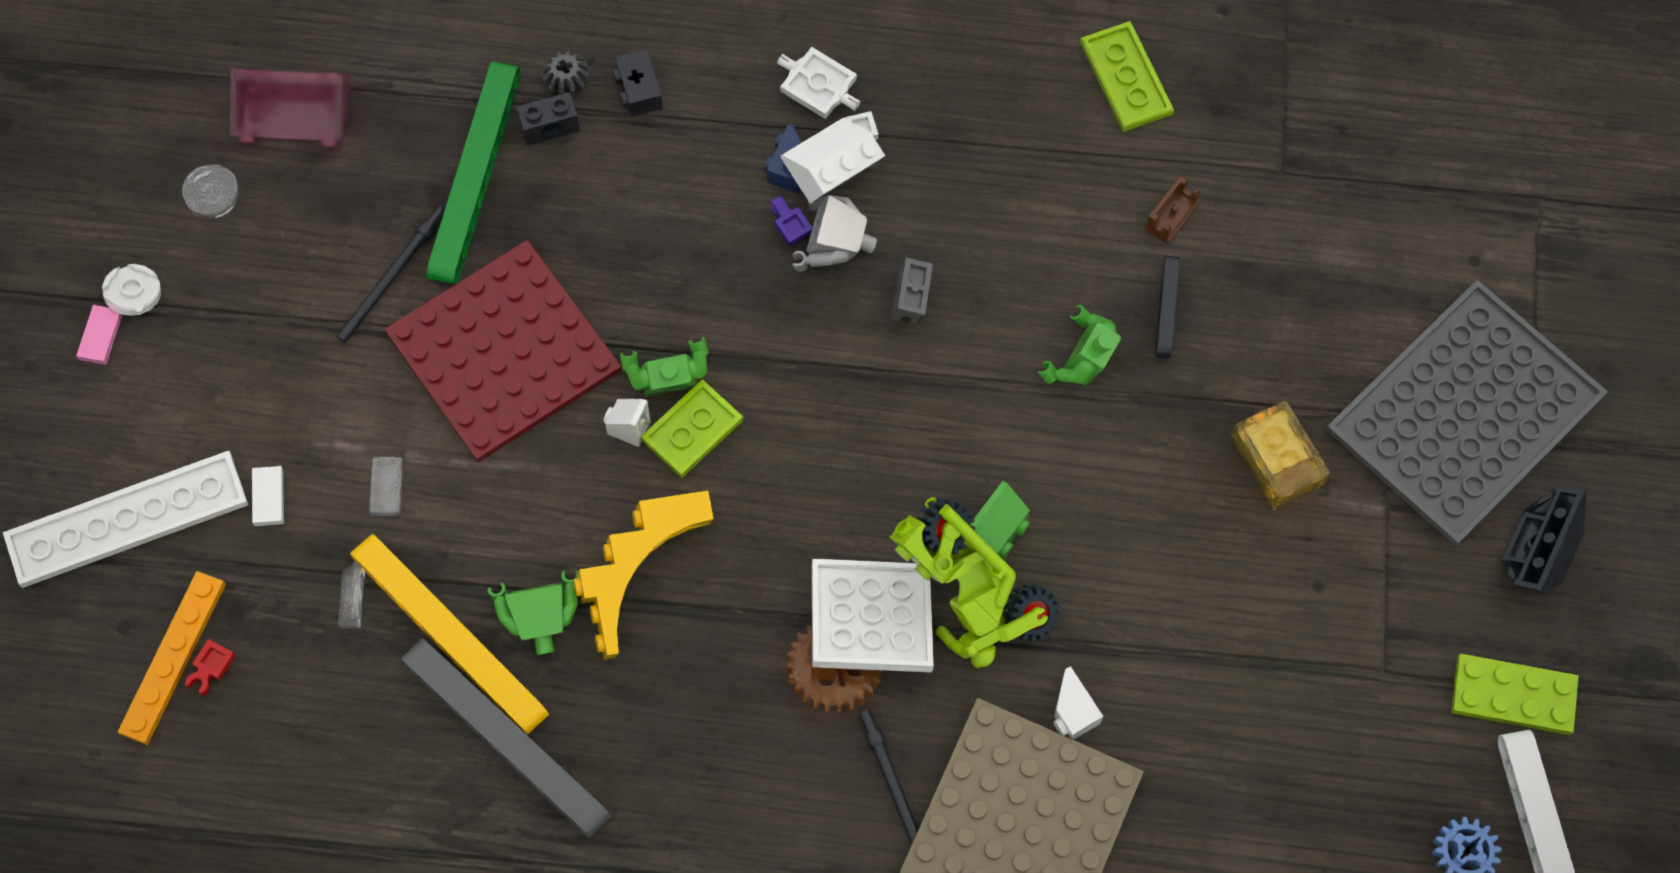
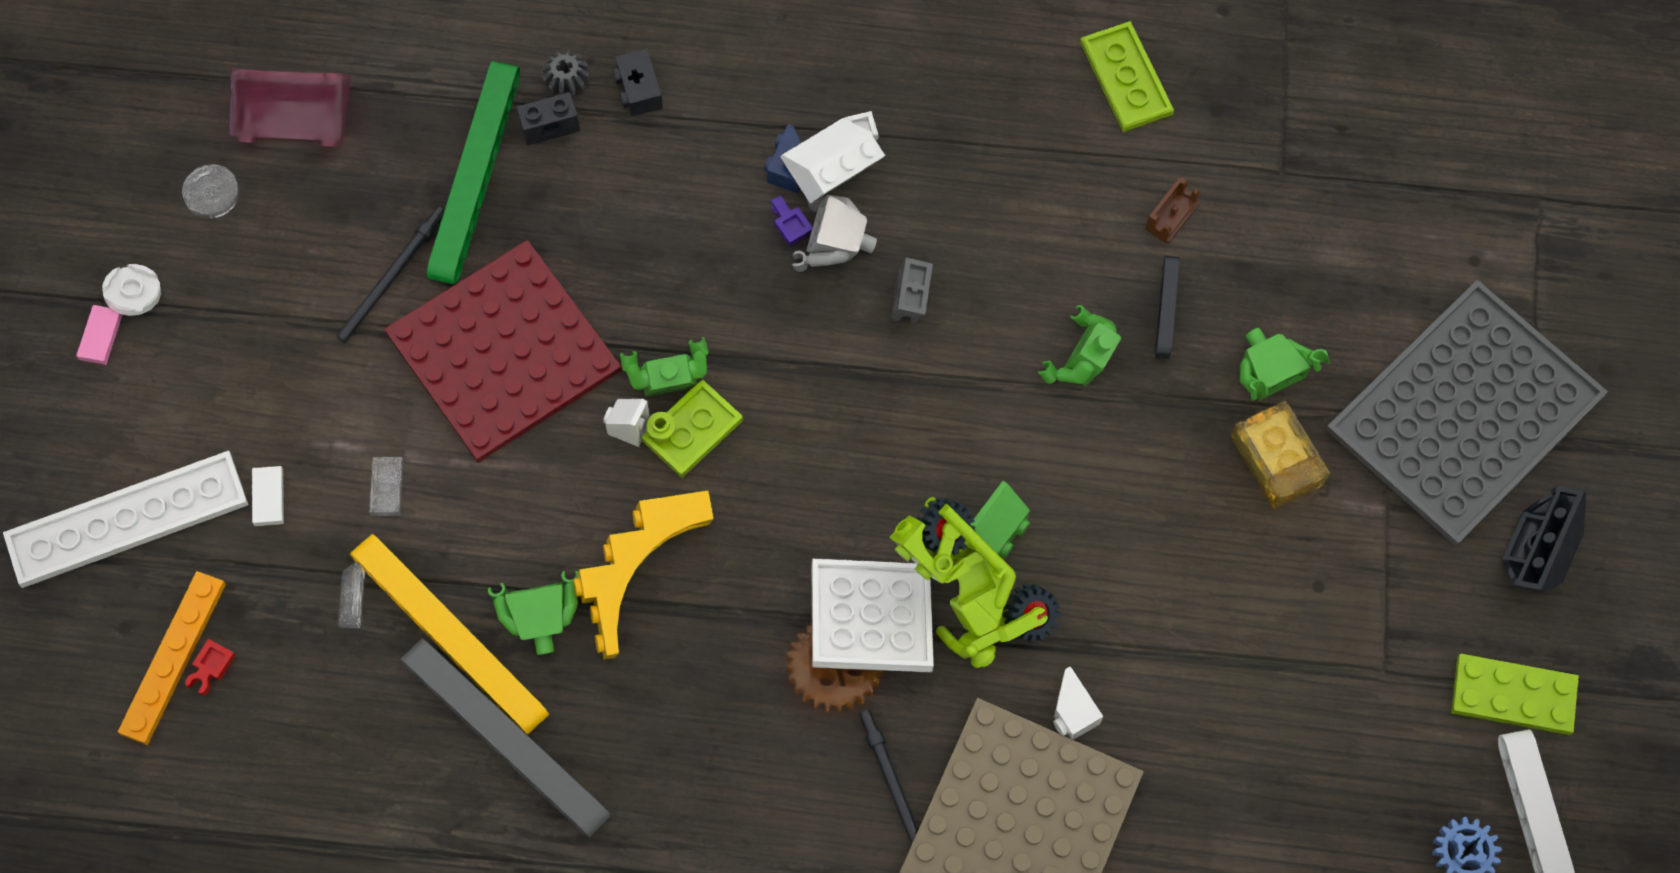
white plate [777,47,860,119] -> none
none -> lime plate [646,412,676,440]
none -> bright green torso [1239,328,1330,401]

